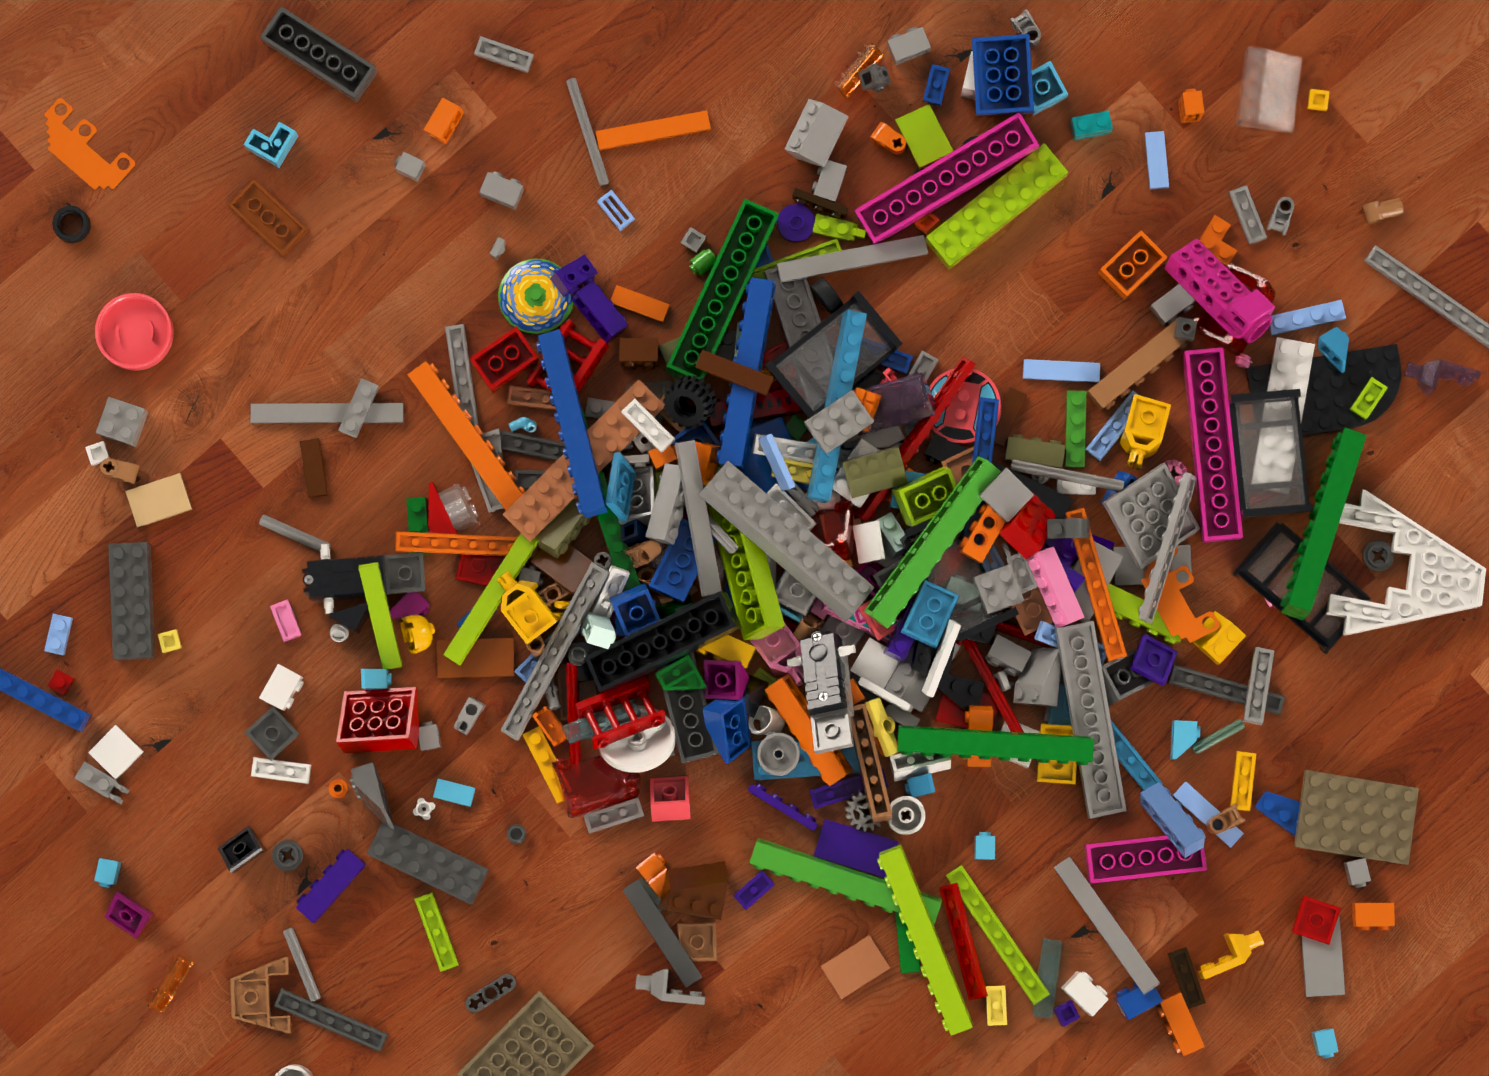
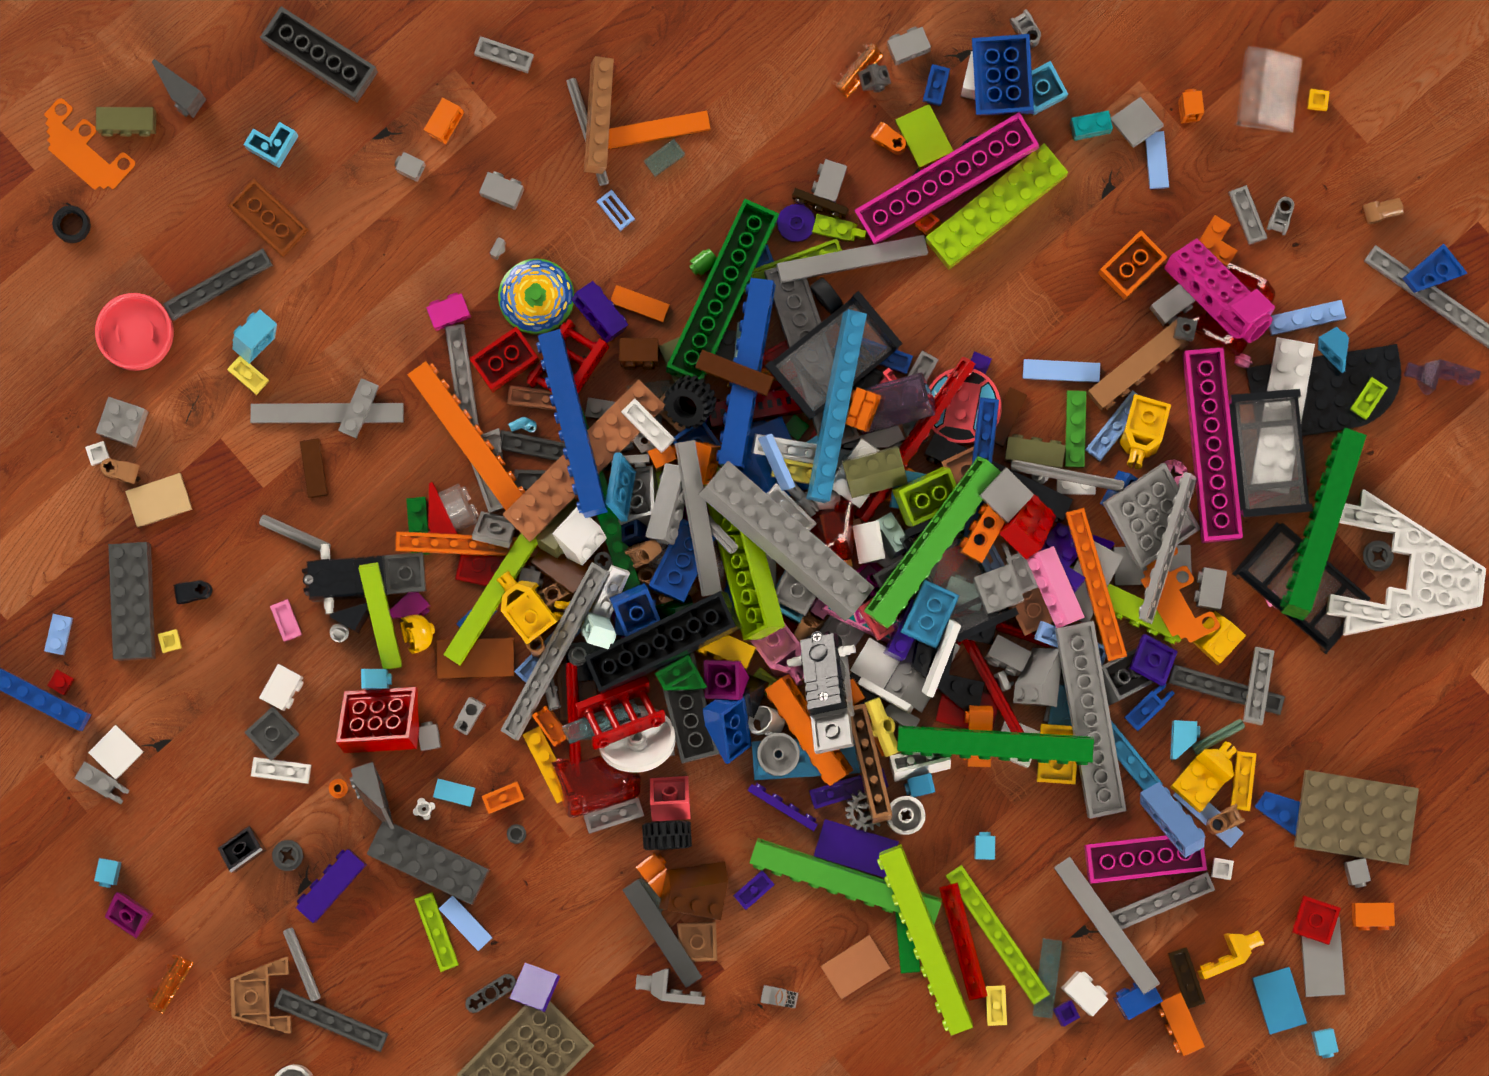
dark purple brick [551,254,598,297] -> none
light grey plate [681,227,707,254] -> none
light grey slope [785,99,848,167] -> none
light grey plate [804,390,874,455] -> none
dark grey brick [1047,518,1090,539] -> none
none -> olive brick [96,107,156,137]
none -> dark grey slope [152,59,206,118]
none -> dark grey tile [163,248,273,321]
none -> black piece [173,580,213,604]
none -> light yellow plate [227,356,269,395]
none -> medium azure brick [232,309,277,364]
none -> dark pink brick [426,293,471,331]
none -> light blue tile [439,896,493,951]
none -> light grey tile [472,511,516,548]
none -> orange plate [482,781,525,814]
none -> tile [510,963,560,1012]
none -> white slope [553,507,607,566]
none -> medium nougat brick [584,56,614,174]
none -> black tyre [642,821,692,850]
none -> clear light blue tile [644,139,685,177]
none -> light grey leg [760,985,799,1008]
none -> dark purple plate [971,351,992,374]
none -> light grey plate [1110,872,1215,929]
none -> light grey tile [1111,97,1164,148]
none -> blue hinge [1124,684,1175,731]
none -> yellow plate [1170,741,1237,813]
none -> light grey brick [1194,567,1227,611]
none -> white plate [1211,858,1234,880]
none -> dark azure tile [1252,967,1307,1034]
none -> blue wing [1402,244,1467,293]

